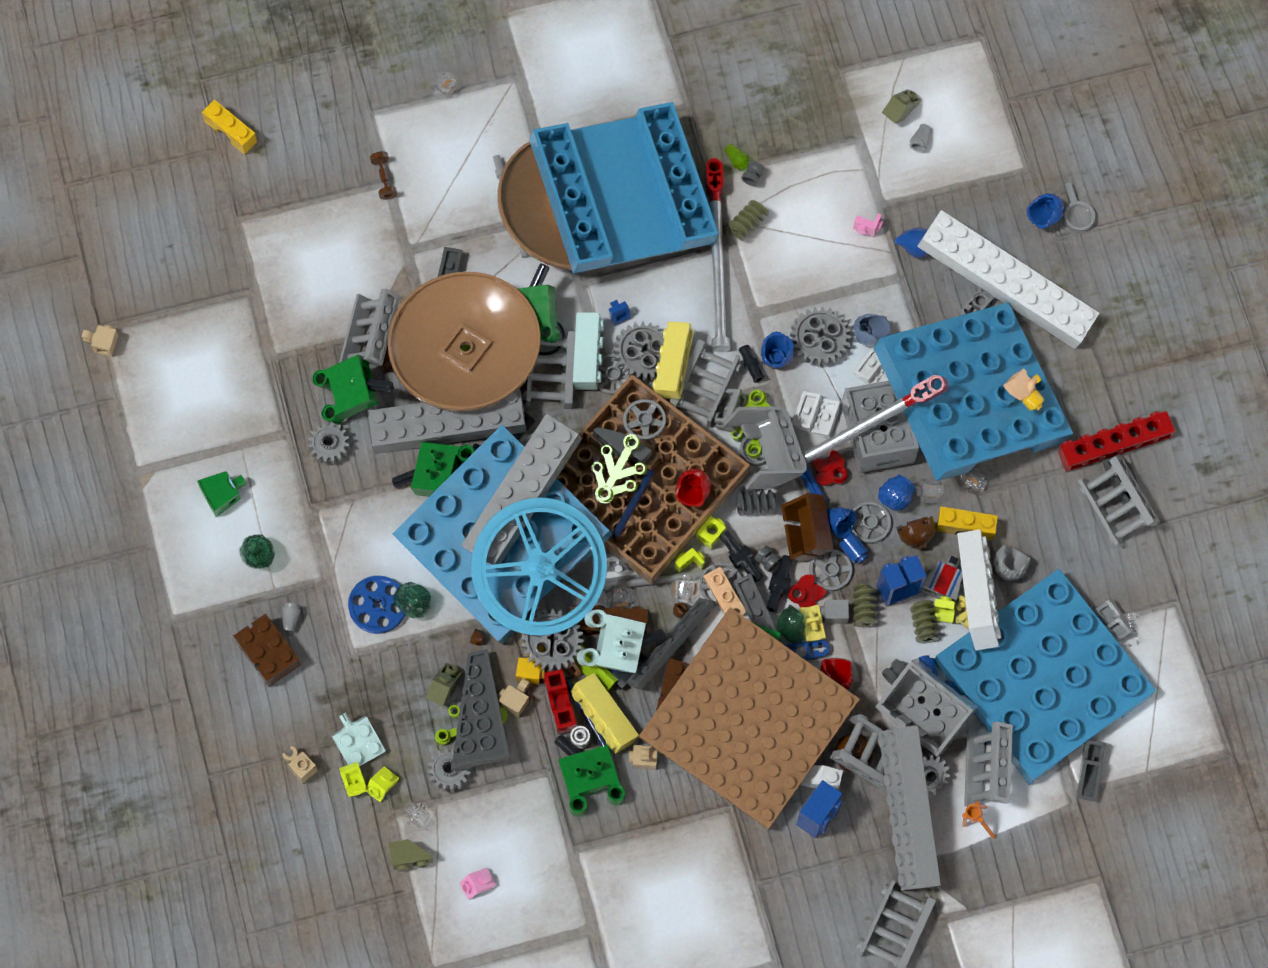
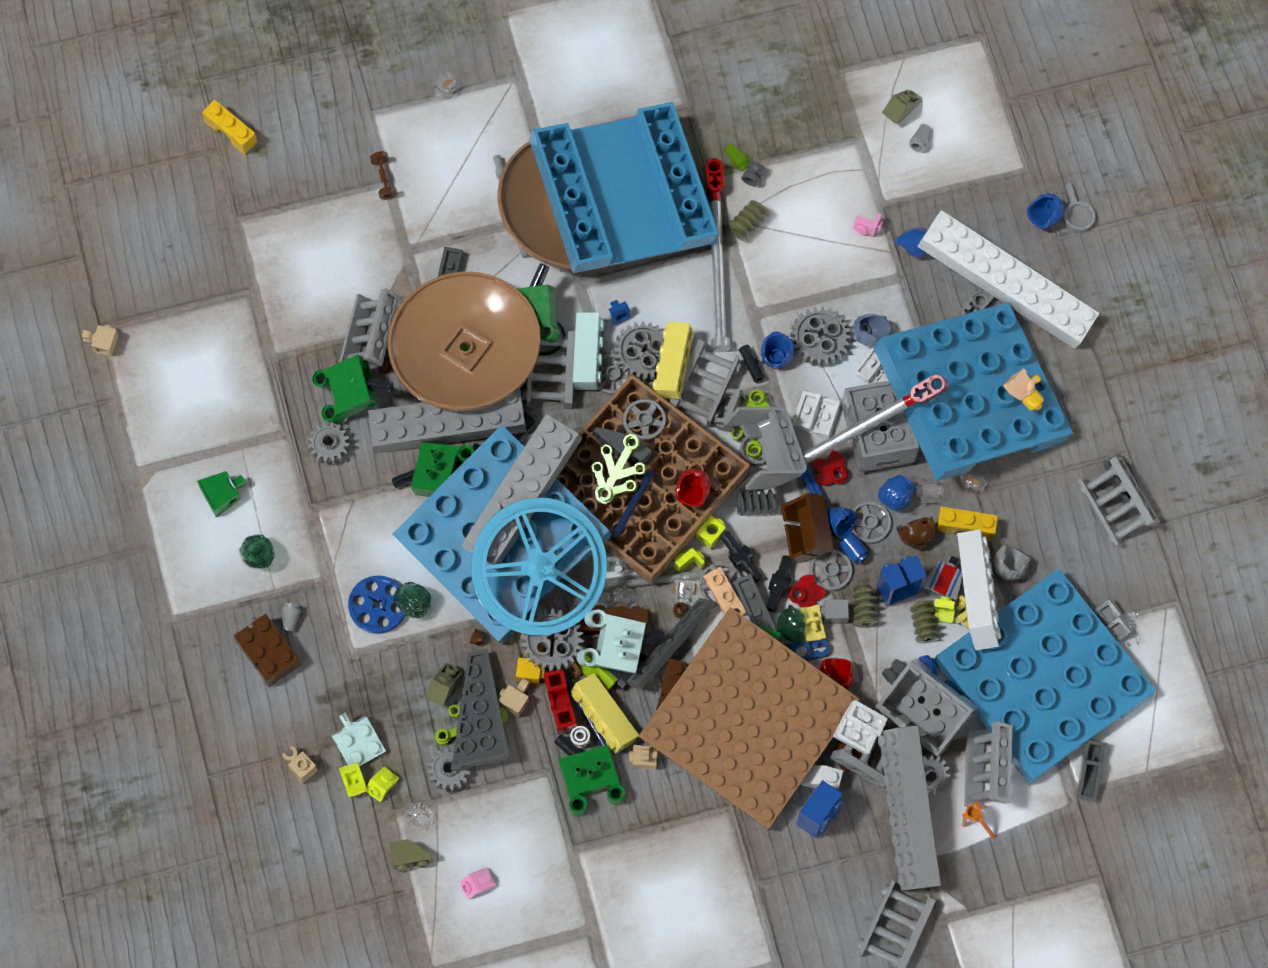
dark grey wheel [754,545,781,572] -> none
red brick [1058,411,1175,472] -> none
none -> white slope [833,700,887,755]

